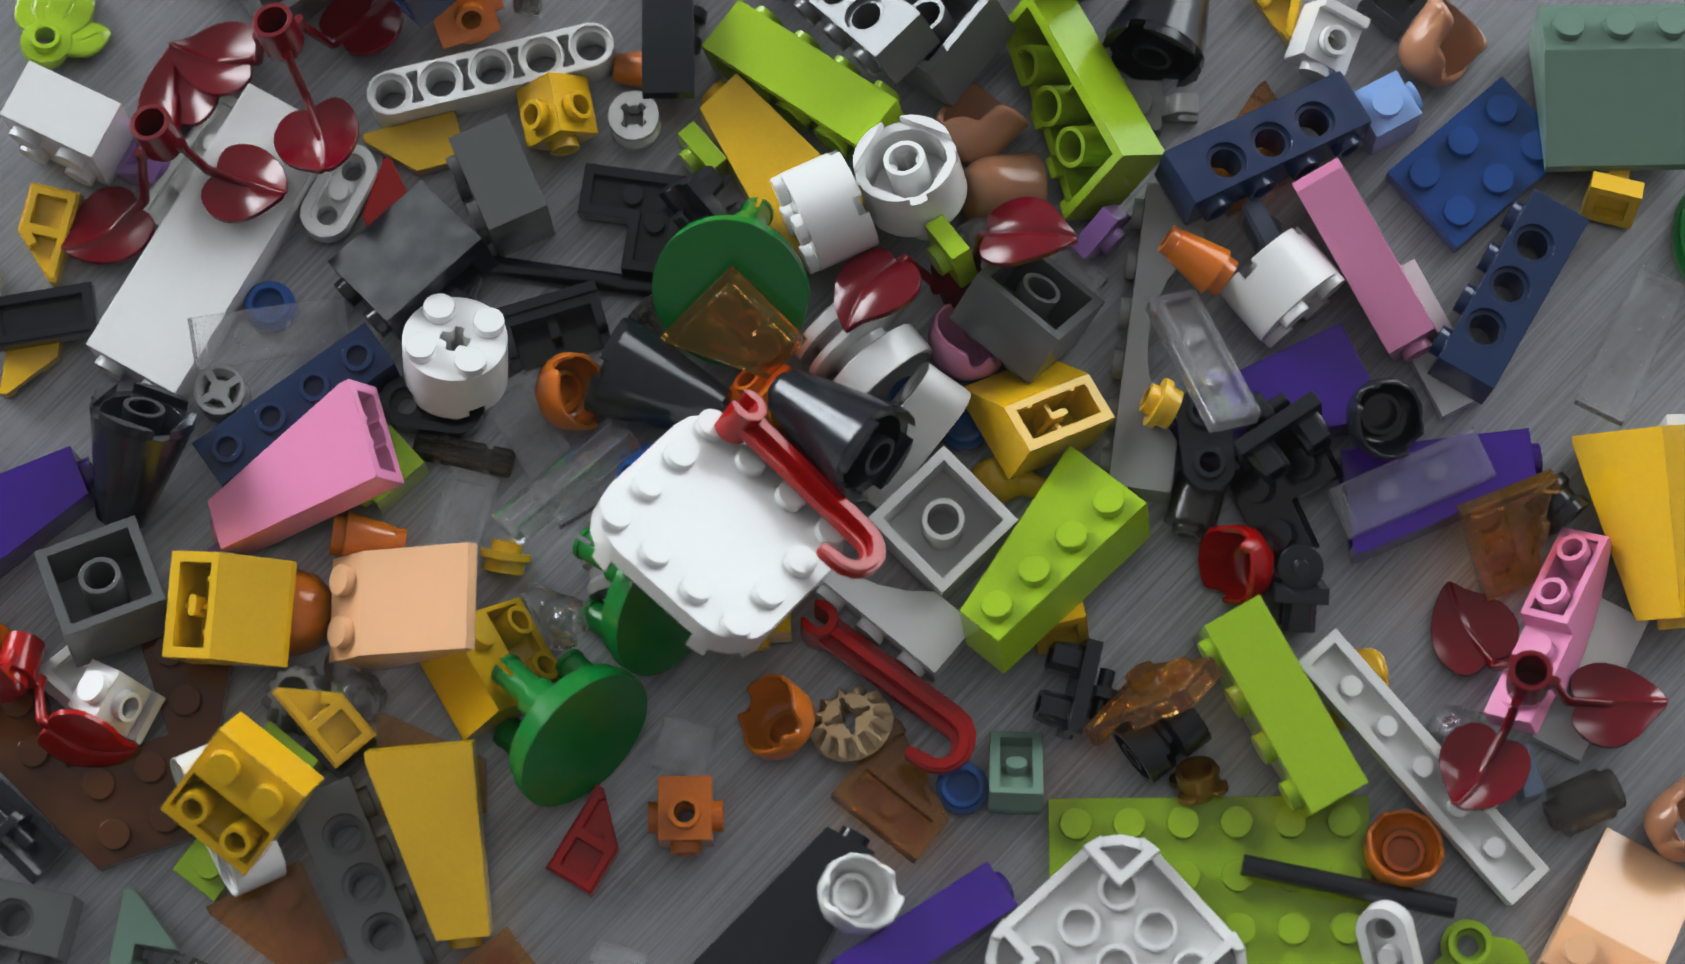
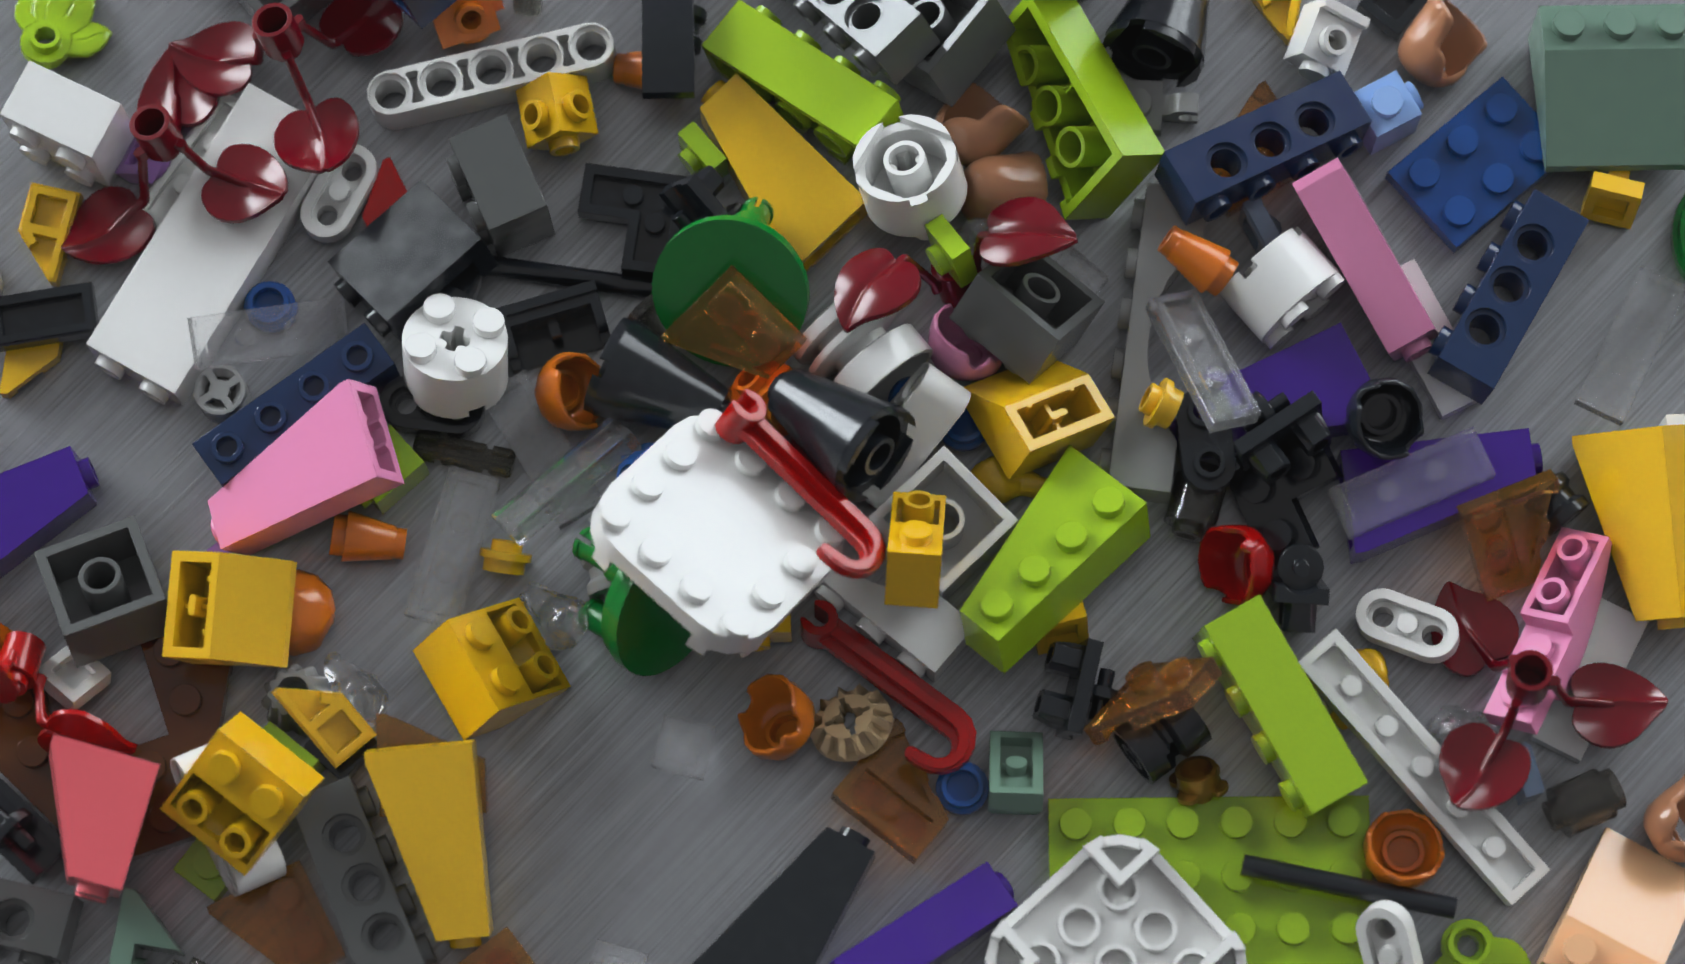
white brick [67,659,166,745] -> none
black cone [89,382,197,529] -> none
light nougat slope [327,542,478,671] -> none
yellow tile [362,111,461,176] -> none
green piece [491,649,648,807] -> none
red tile [545,784,620,897] -> none
white wheel [608,91,661,152] -> none
orange brick [648,775,724,857] -> none
white brick [769,150,879,275] -> none
white hair [817,853,904,936] -> none
medium lavender plate [1071,204,1132,260] -> none
none -> coral slope [49,734,160,904]
none -> yellow slope [884,490,946,609]
none -> white plate [1356,588,1460,664]

